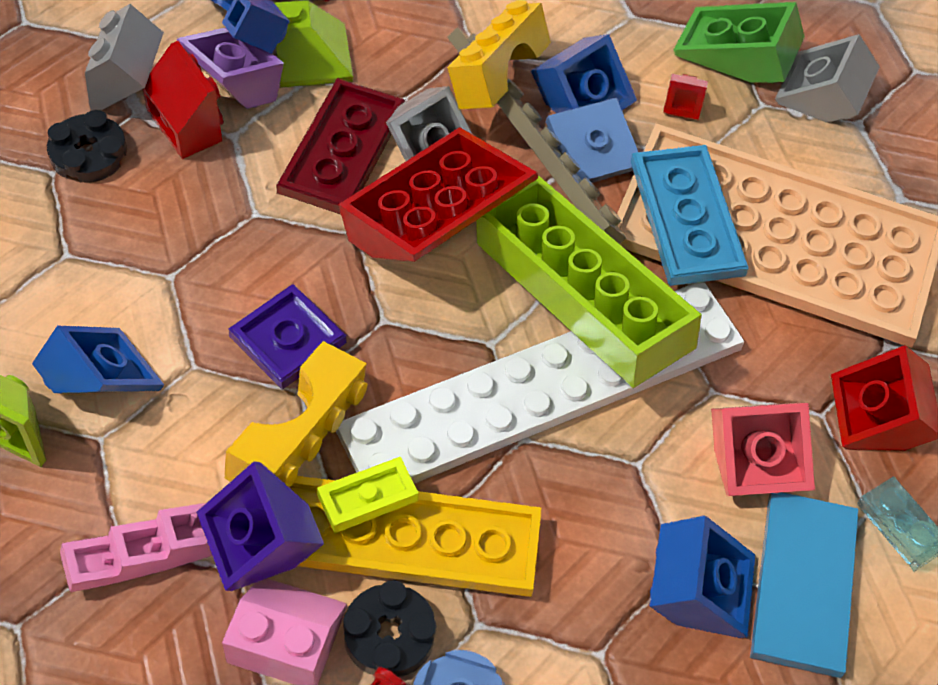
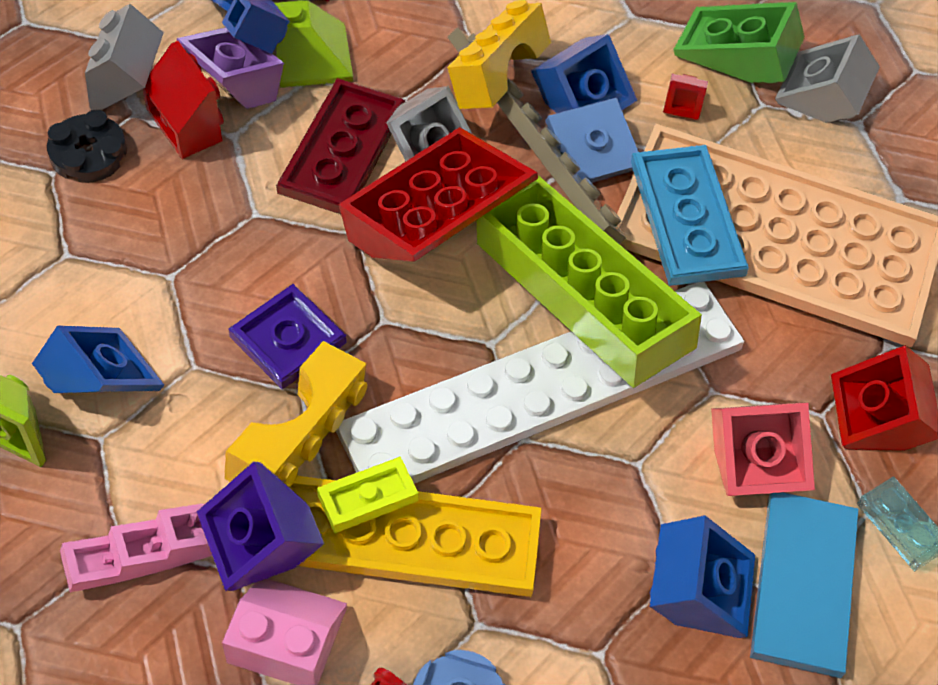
black plate [343,580,436,677] -> none

